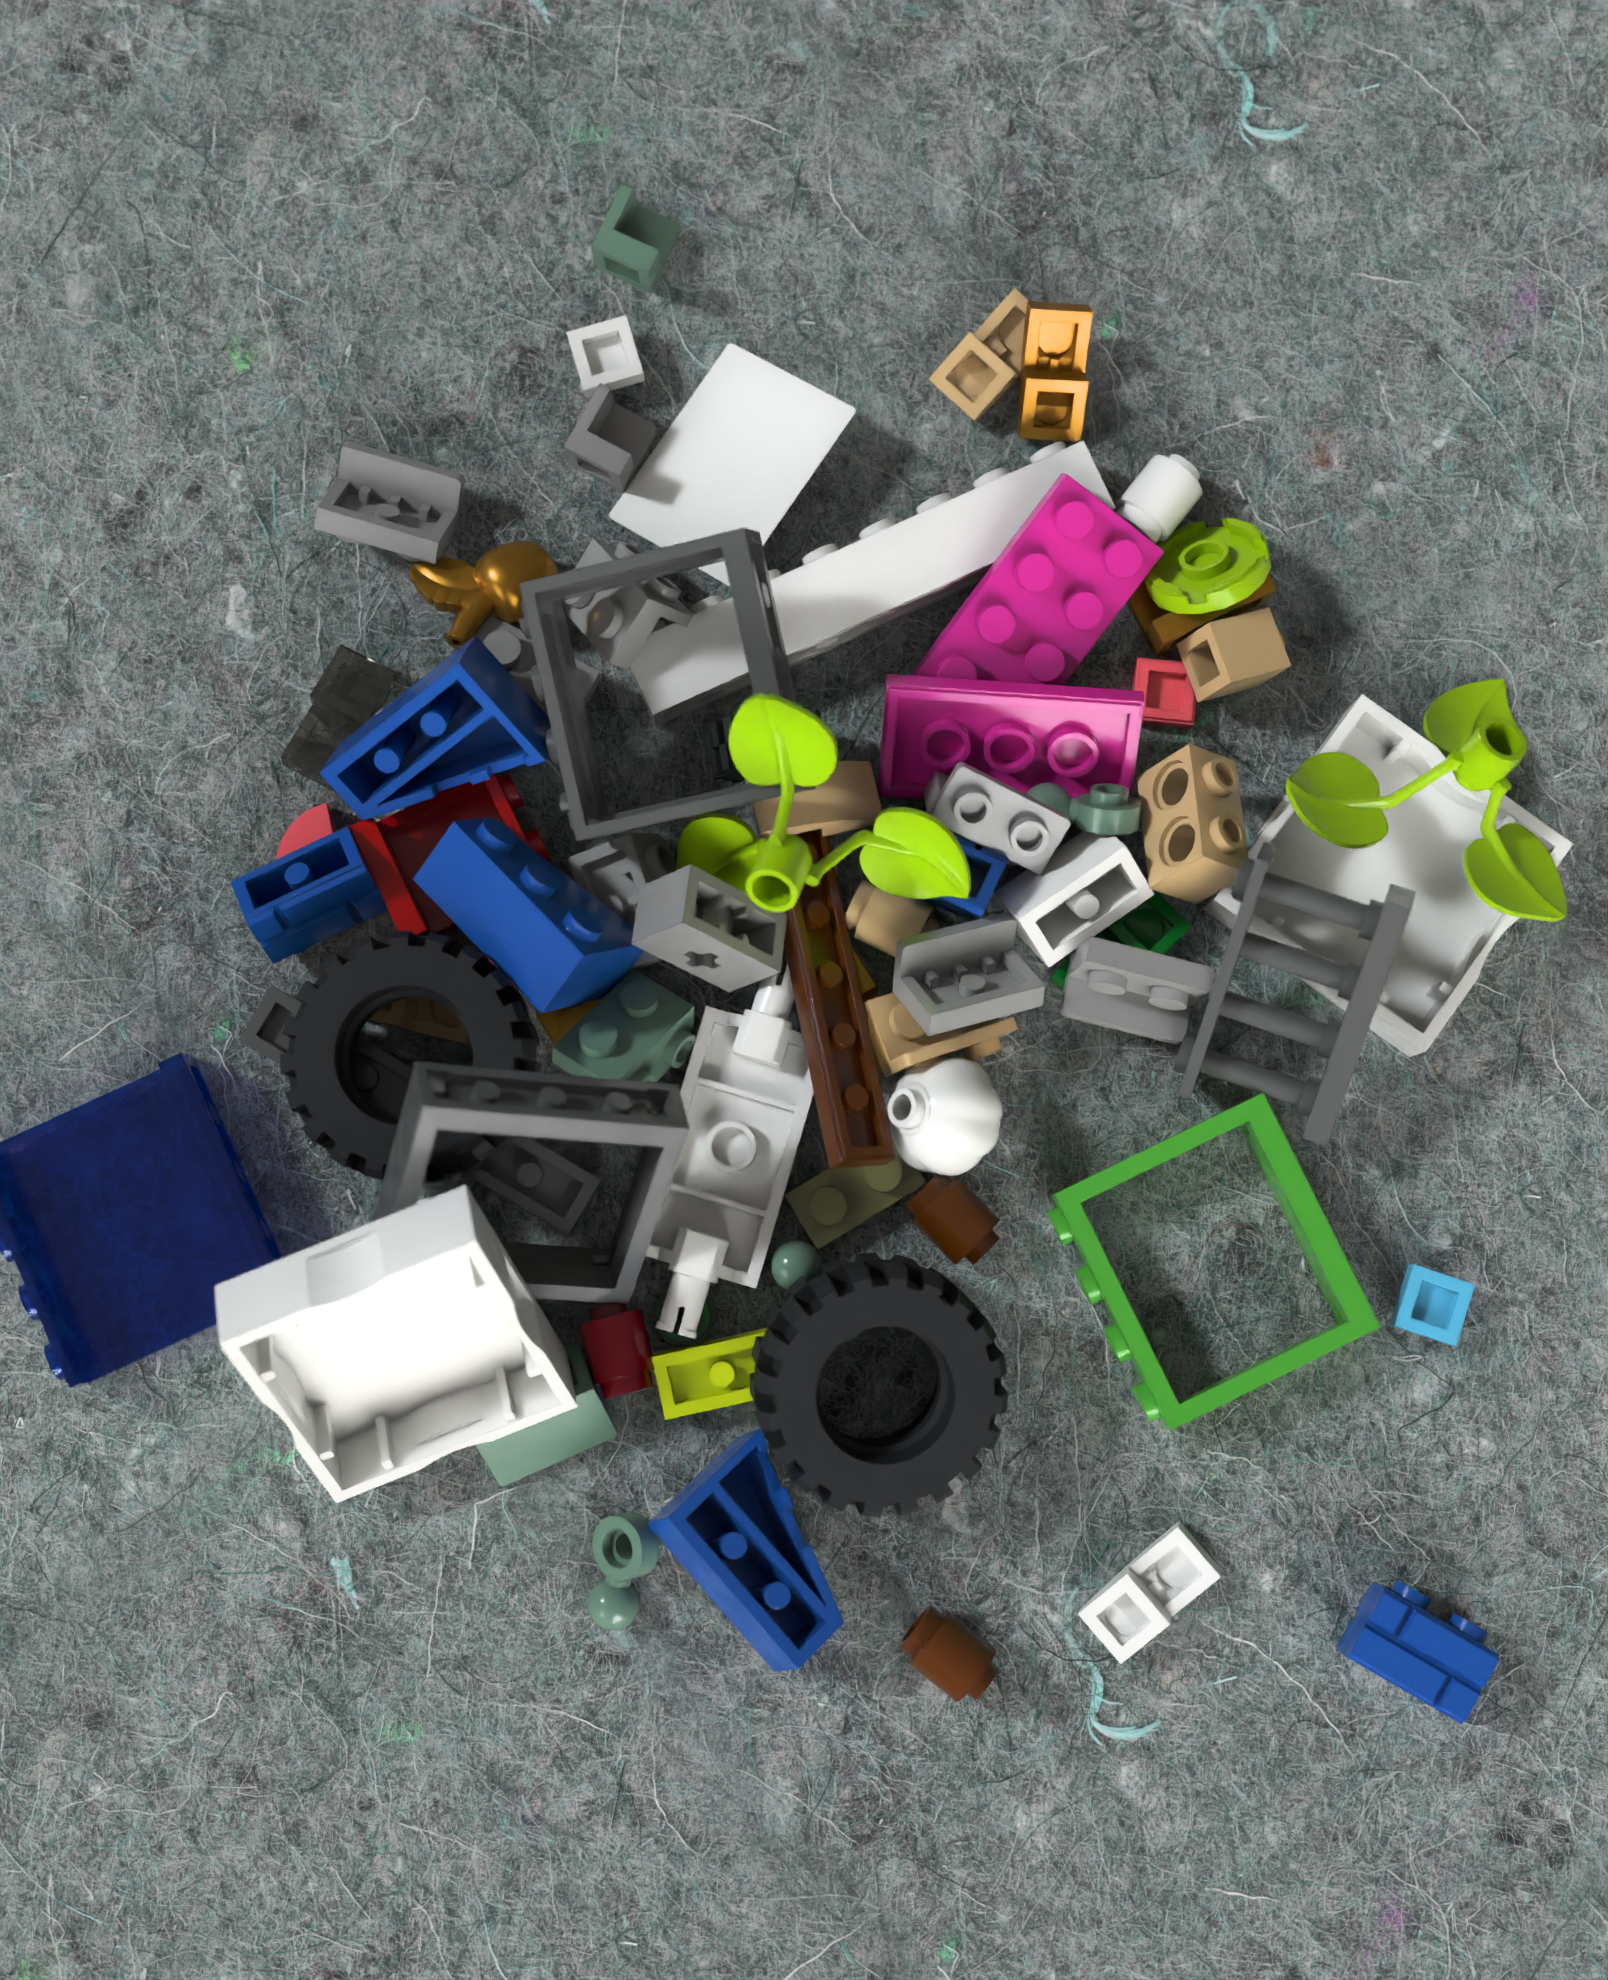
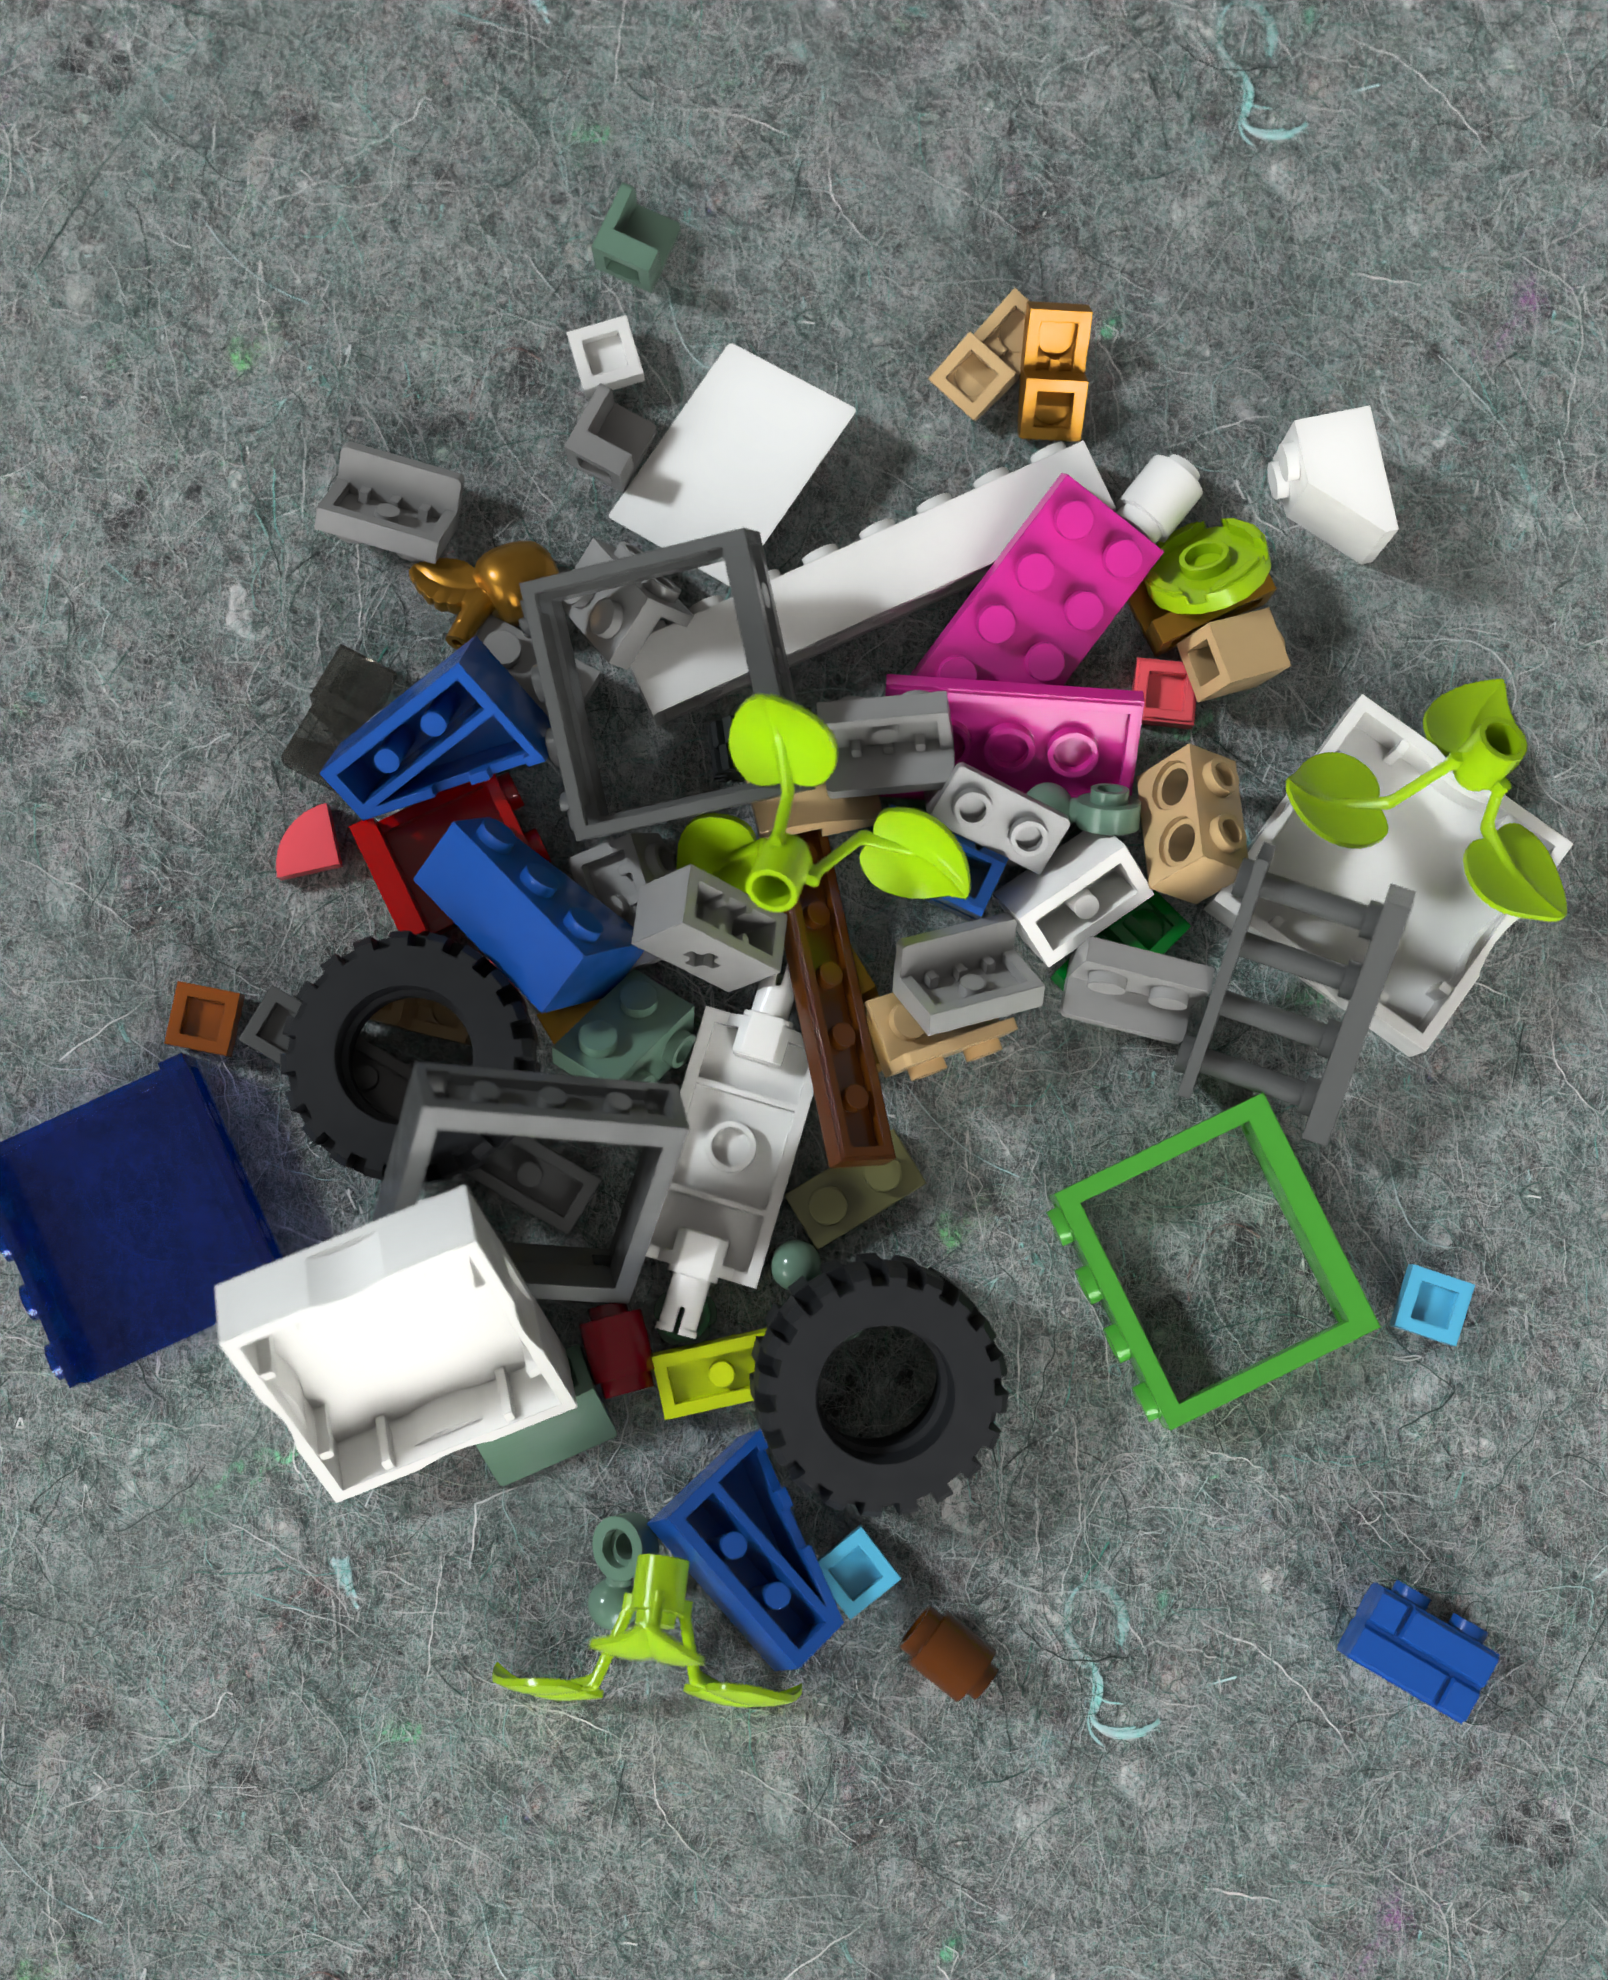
blue brick [231,826,388,964] -> none
tan brick [845,880,942,957] -> none
white plant [887,1056,1002,1176] -> none
reddish brown brick [905,1173,1000,1265] -> none
white slope [1078,1521,1222,1664] -> none
none -> dark orange plate [164,981,245,1058]
none -> lime plant [492,1554,803,1707]
none -> light grey bracket [817,690,955,799]
none -> medium azure plate [817,1525,902,1620]
none -> white slope [1267,405,1399,564]

